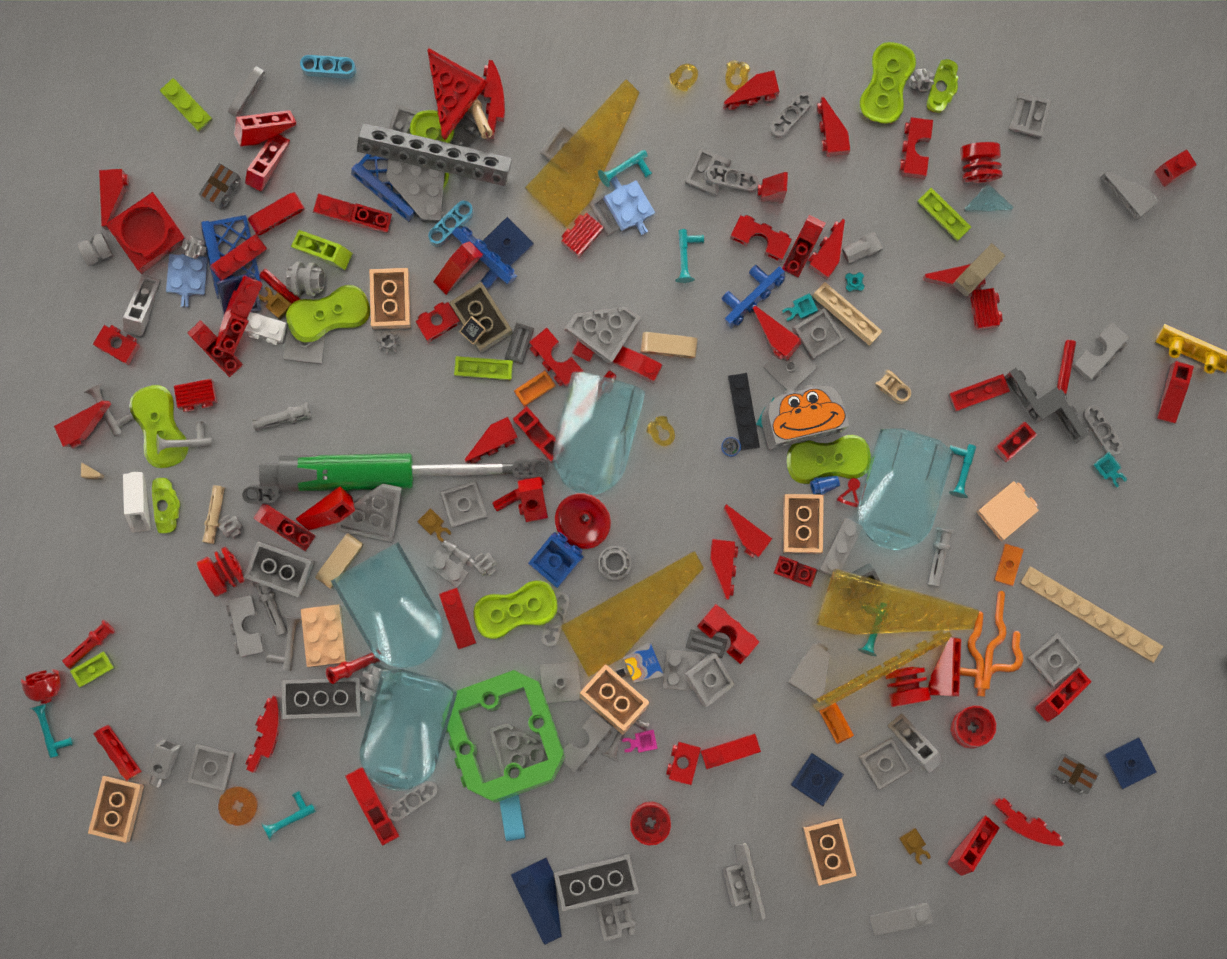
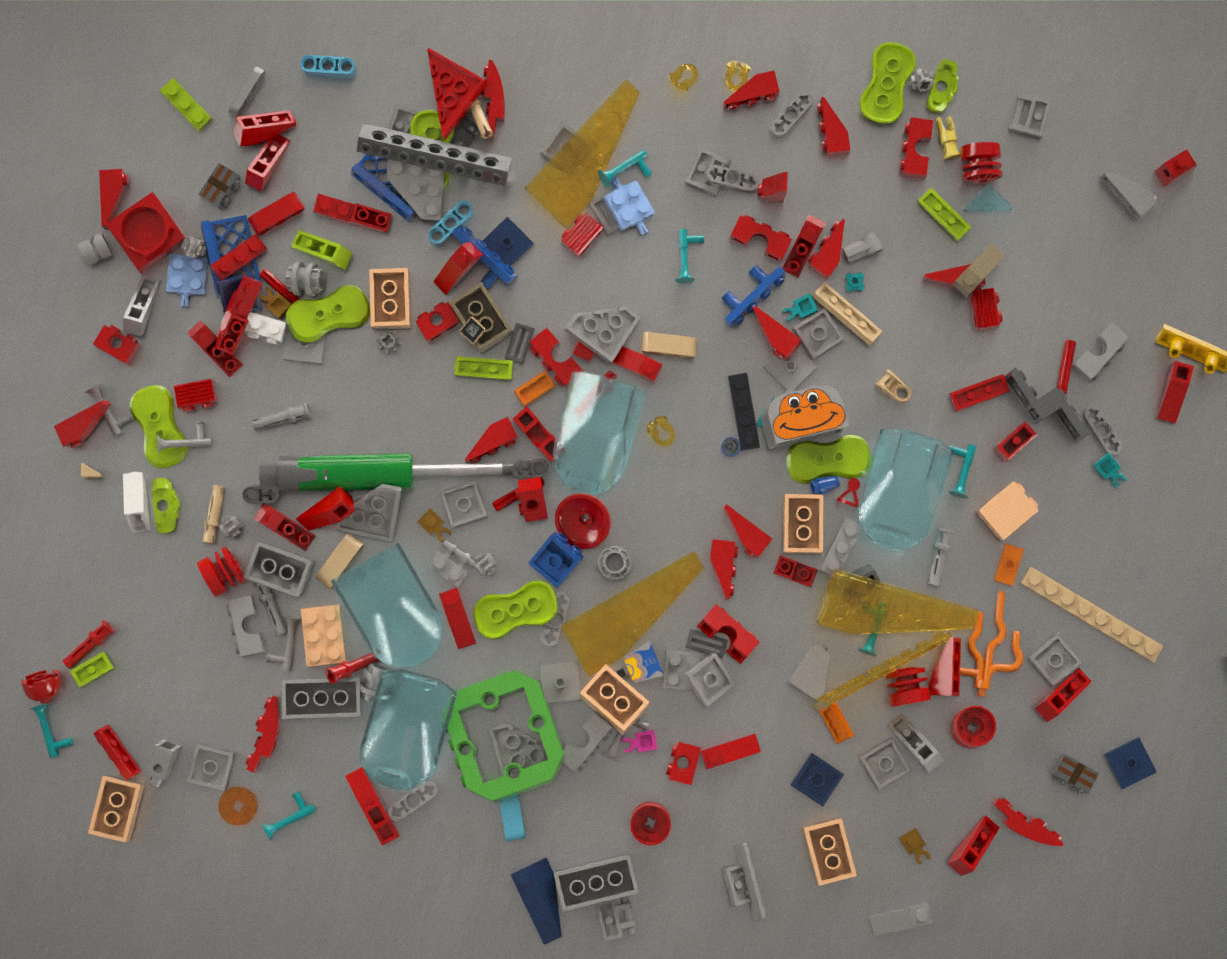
none -> light yellow piece [936,116,961,160]

